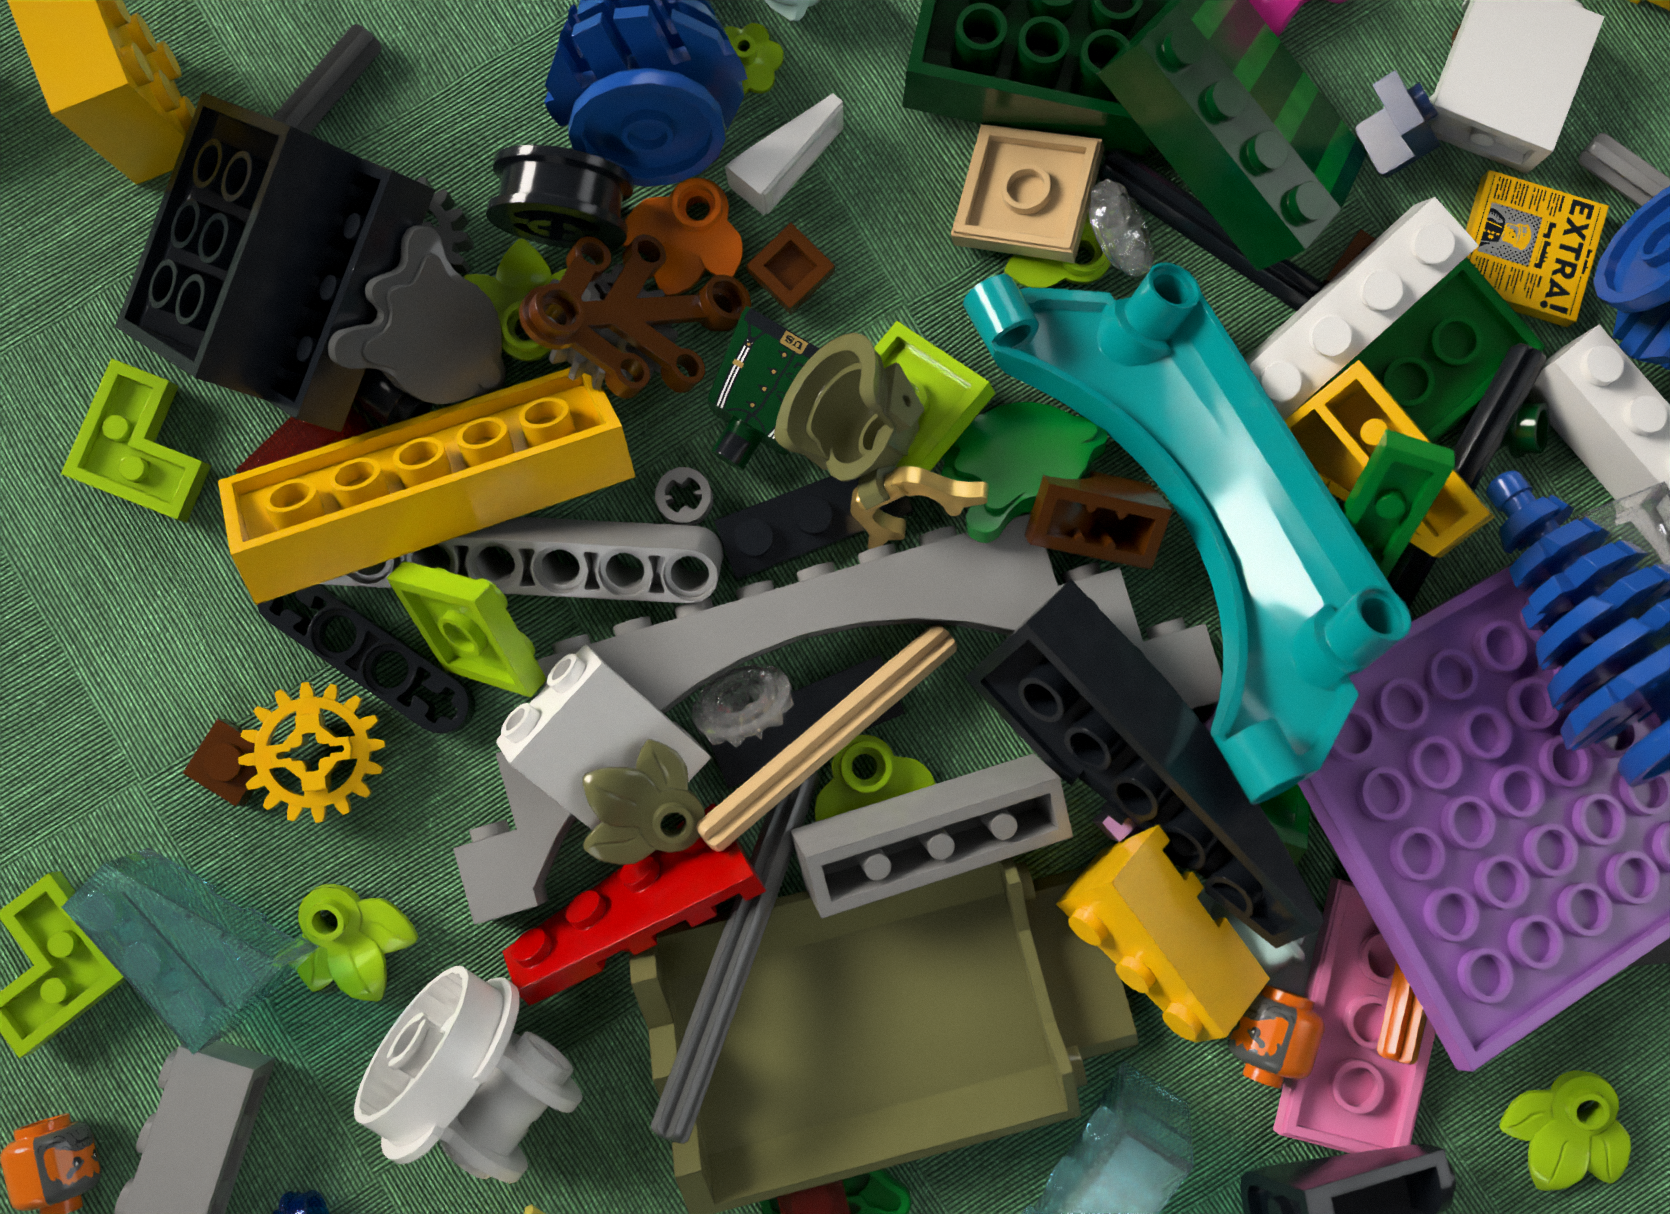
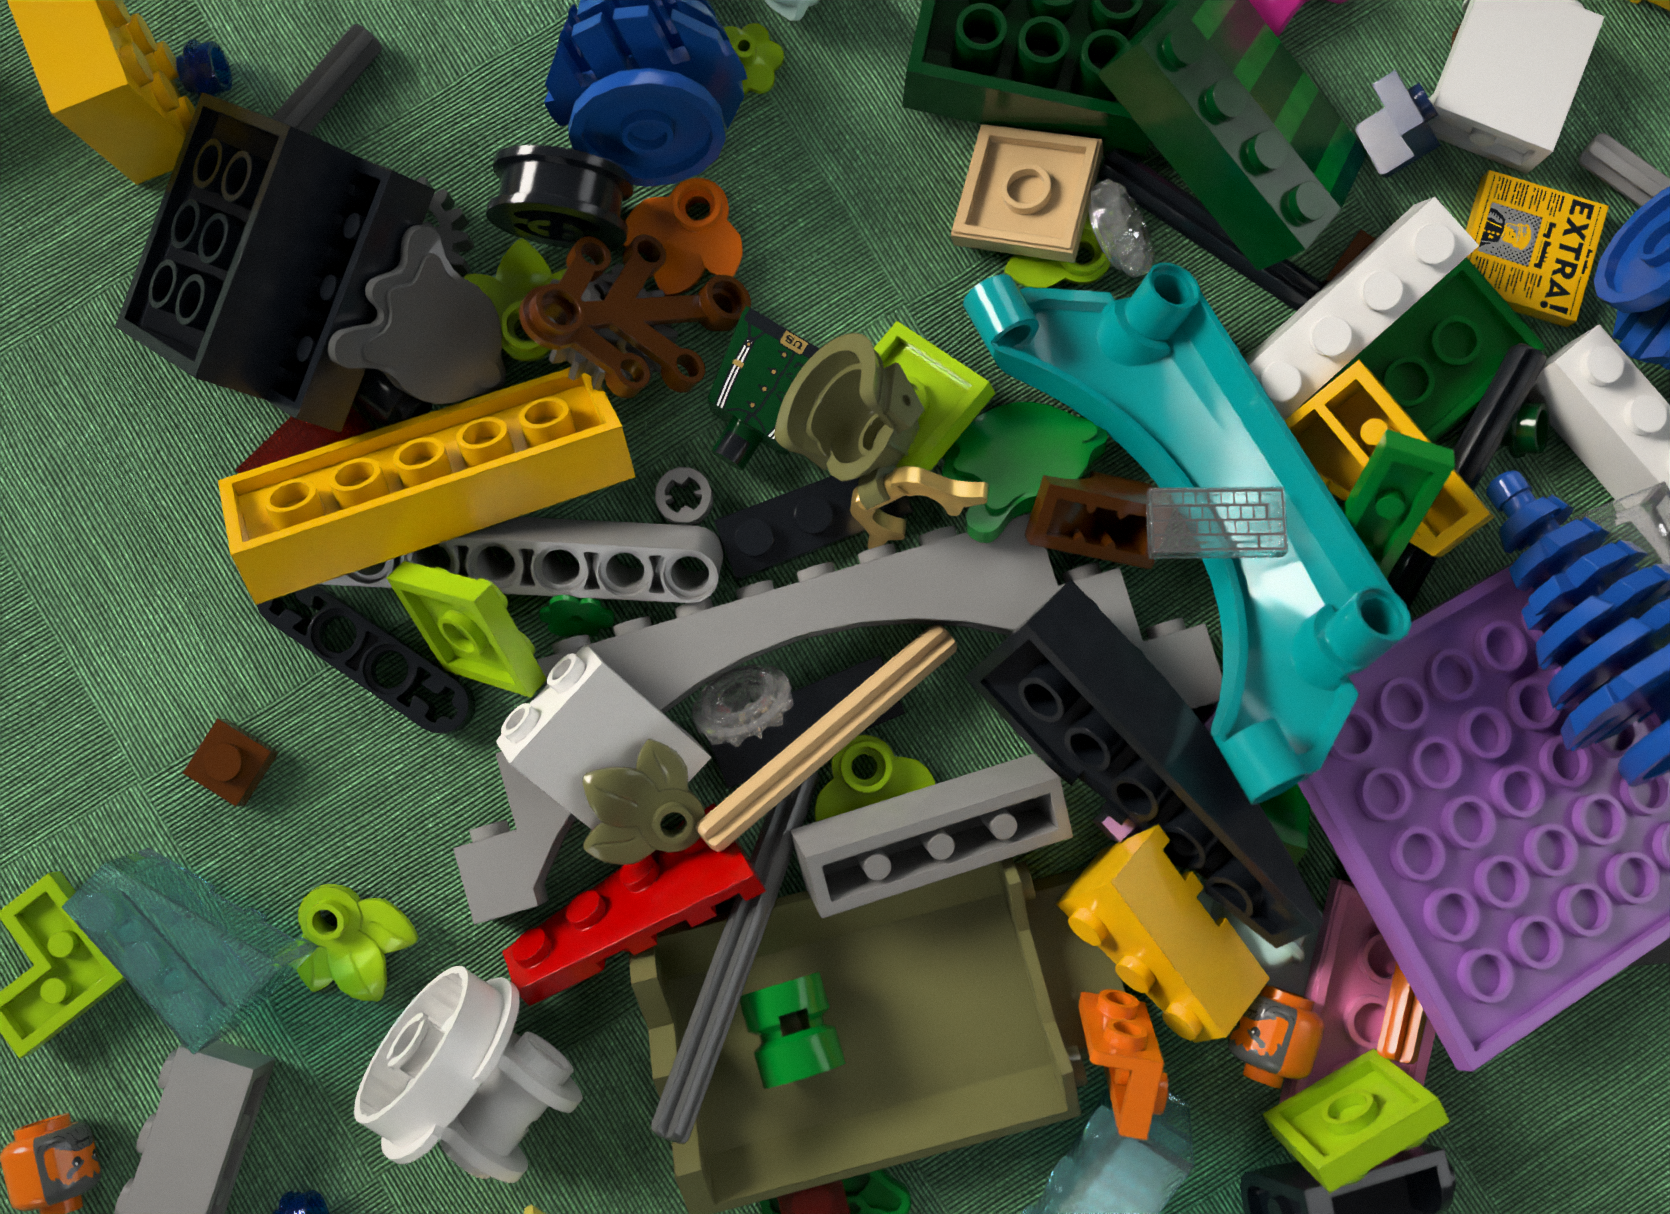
lime plate [61,358,211,523] -> none
yellow gear [238,682,387,823] -> none
white slope [725,93,844,215] -> none
reddish brown plate [746,223,835,315] -> none
lime plate [1499,1070,1631,1191] -> none
none -> clear blue plate [176,39,232,97]
none -> green plant [539,595,614,637]
none -> green wheel [739,972,846,1089]
none -> orange bracket [1078,989,1168,1140]
none -> clear tile [1146,486,1288,559]
none -> lime plate [1262,1048,1450,1193]

